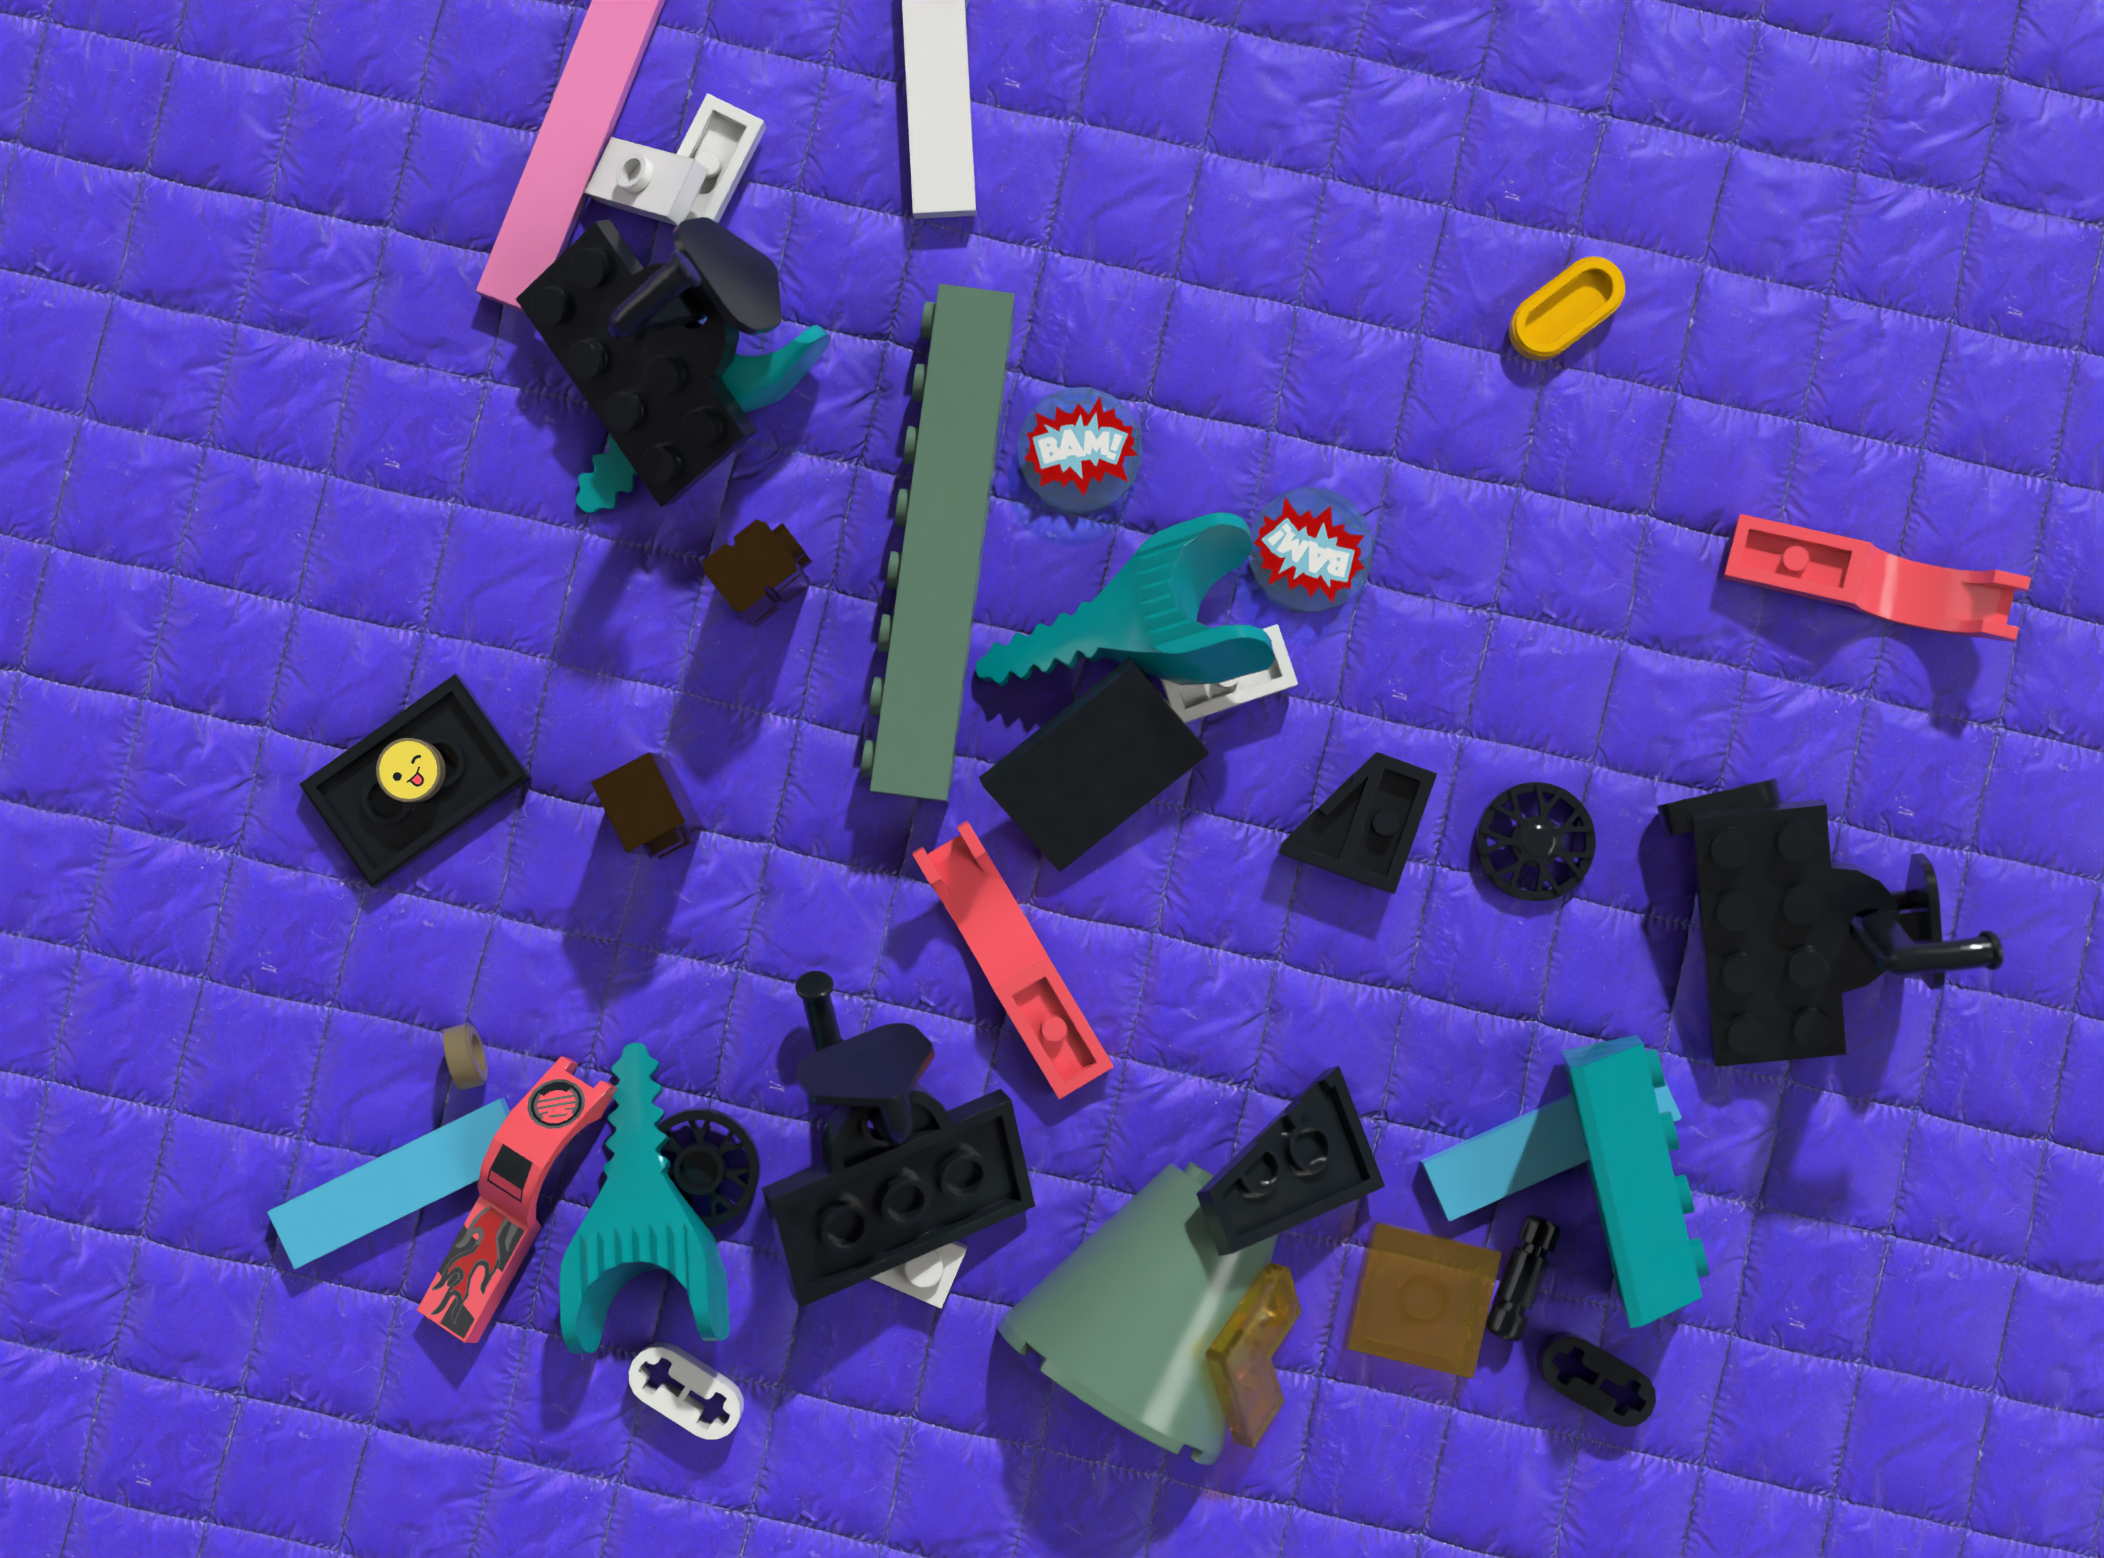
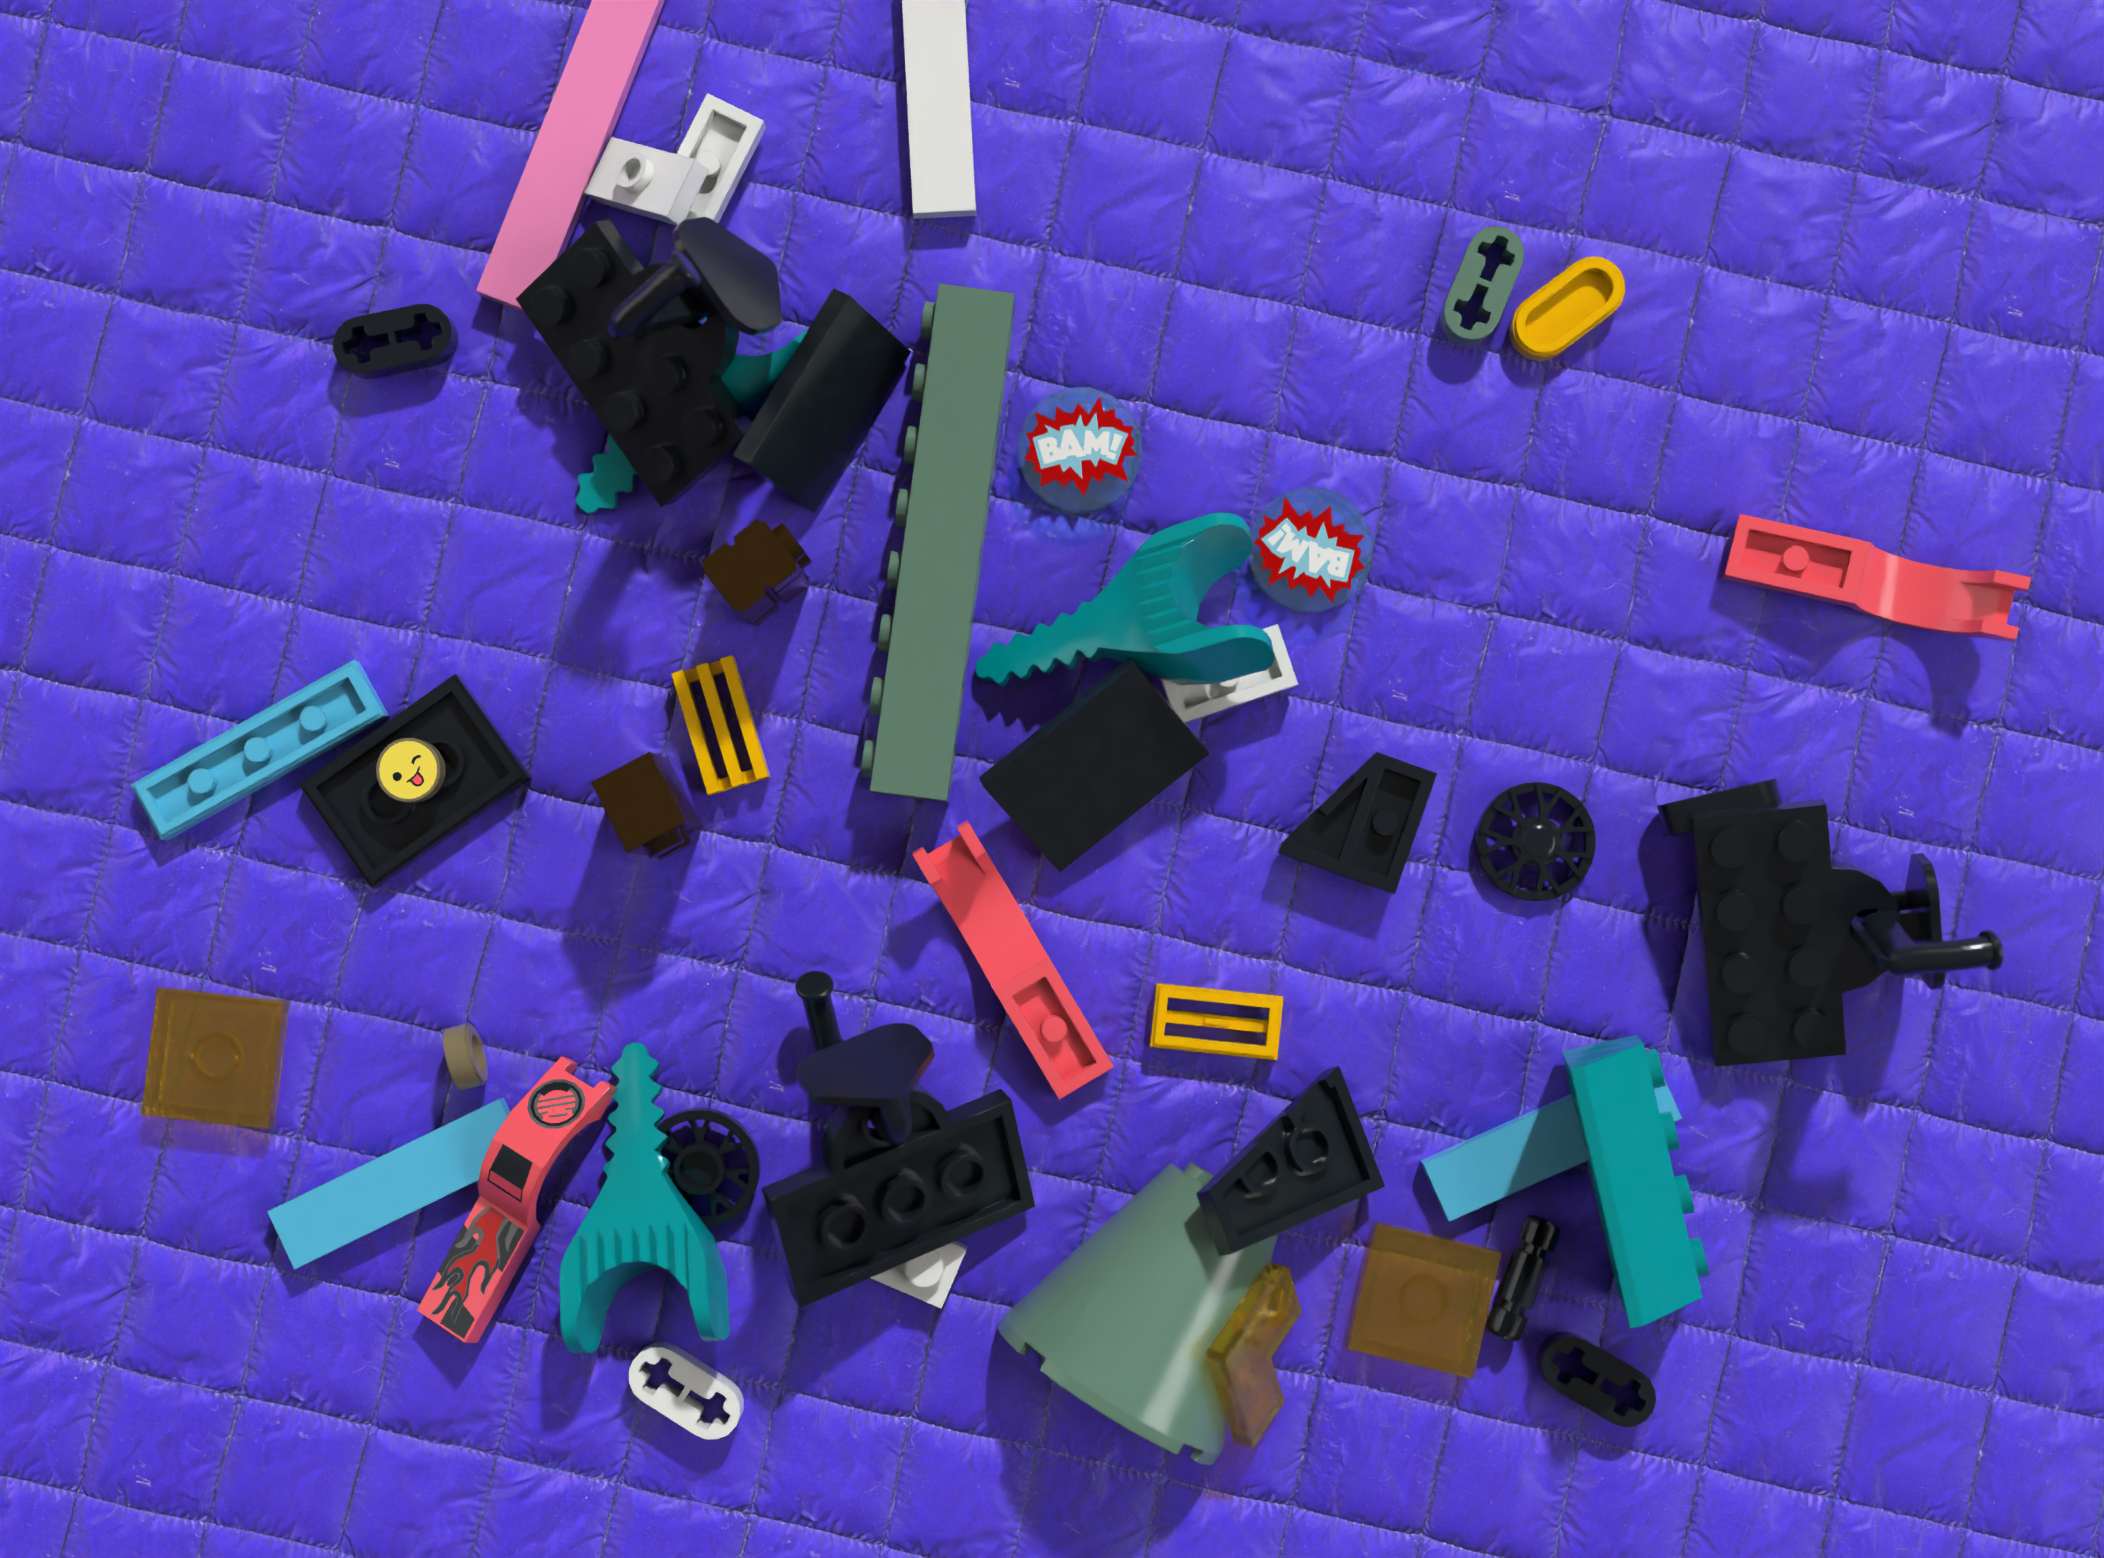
none -> medium azure tile [131,660,390,840]
none -> clear yellow tile [141,986,290,1129]
none -> black beam [333,304,458,379]
none -> yellow tile [671,655,771,796]
none -> black tile [733,289,911,513]
none -> yellow tile [1149,983,1284,1060]
none -> sand green beam [1439,226,1525,346]

